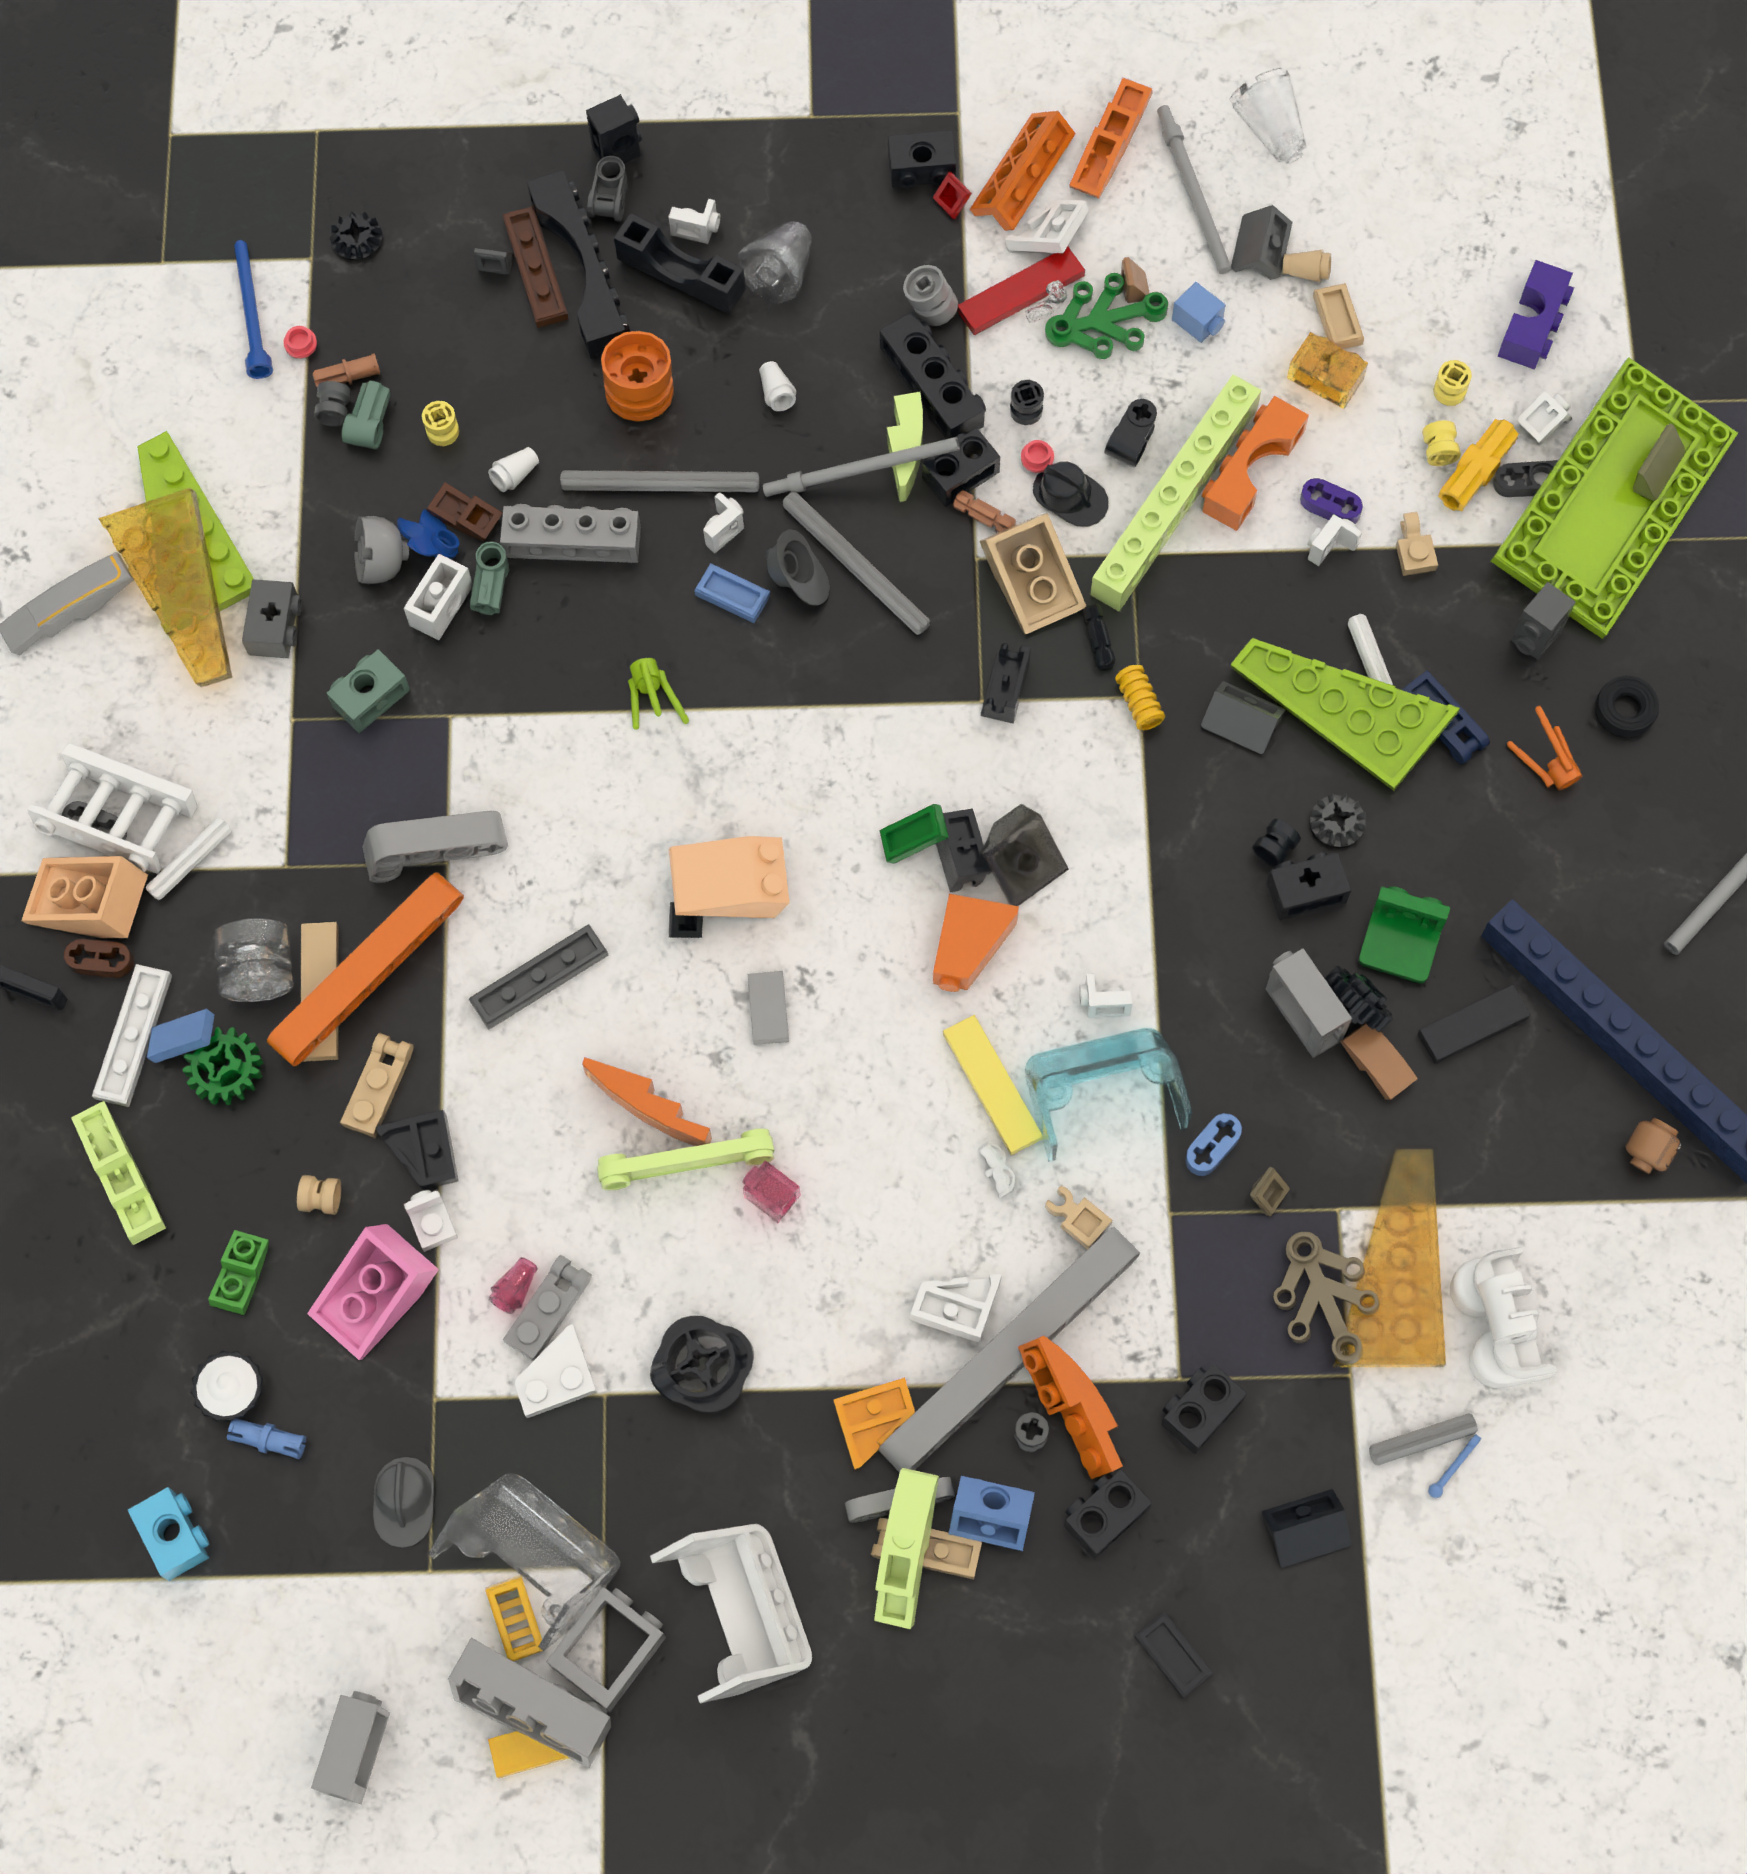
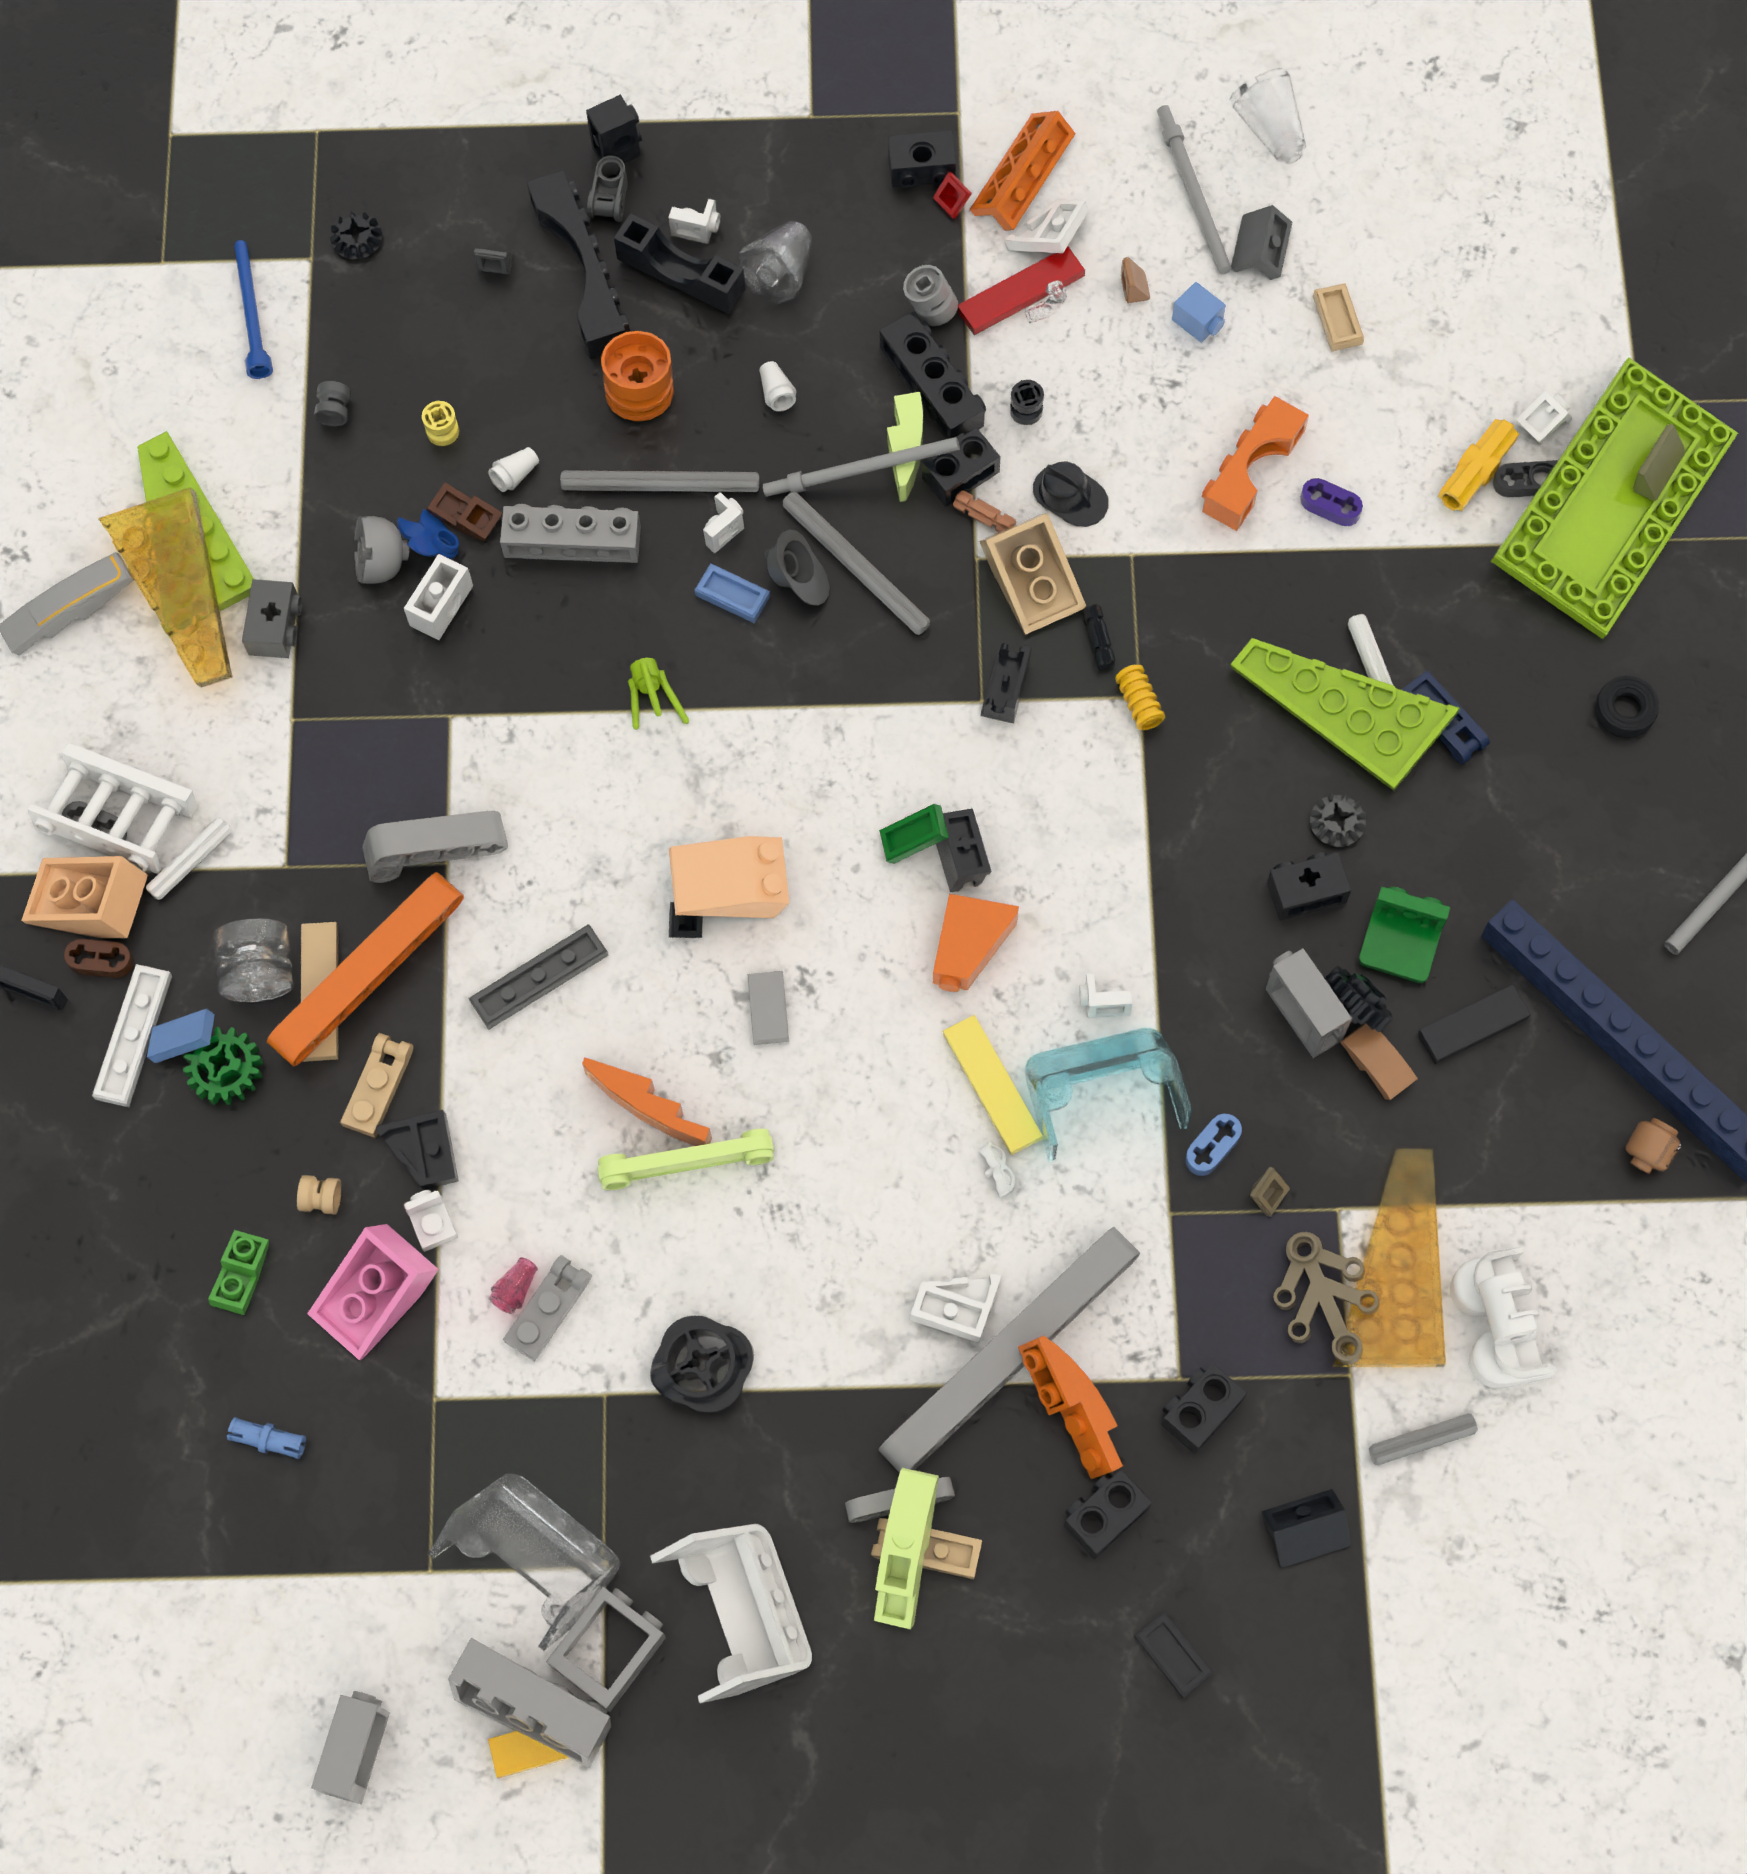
yellowish green slope [71,1101,166,1245] -> none
medium azure brick [128,1487,209,1581] -> none
white piece [190,1350,263,1422] -> none
coral plate [284,326,317,358] -> none
nougat axle [313,353,381,387] -> none
sand green brick [326,649,410,733] -> none
sand green piece [342,381,391,449] -> none
dark grey piece [373,1457,434,1548] -> none
sand green piece [470,542,509,615] -> none
yellow slope [485,1575,545,1661] -> none
reddish brown tile [502,206,569,328] -> none
white wing [514,1324,597,1418] -> none
clear pink brick [742,1160,801,1223] -> none
light orange wing [833,1377,915,1470] -> none
medium blue brick [949,1476,1035,1551] -> none
clear smoke slope [981,804,1069,906] -> none
dark grey bush [1014,1412,1049,1453] -> none
coral plate [1021,440,1054,473] -> none
green plant [1045,273,1168,359] -> none
tan plate [1045,1186,1113,1250] -> none
orange slope [1069,78,1153,198] -> none
yellowish green brick [1090,374,1261,611] -> none
black piece [1104,399,1157,467] -> none
dark grey panel [1201,681,1286,754] -> none
black wheel [1252,819,1301,867] -> none
tan cone [1283,249,1331,283] -> none
clear yellow brick [1287,332,1368,409] -> none
white bracket [1307,514,1362,566] -> none
tan plate [1396,512,1438,576] -> none
light yellow wheel [1422,420,1461,466] -> none
medium blue hinge [1428,1434,1482,1498] -> none
light yellow wheel [1433,360,1472,406] -> none
dark purple arch [1497,260,1575,370] -> none
orange plant [1507,706,1583,791] -> none
dark grey brick [1511,582,1576,660] -> none

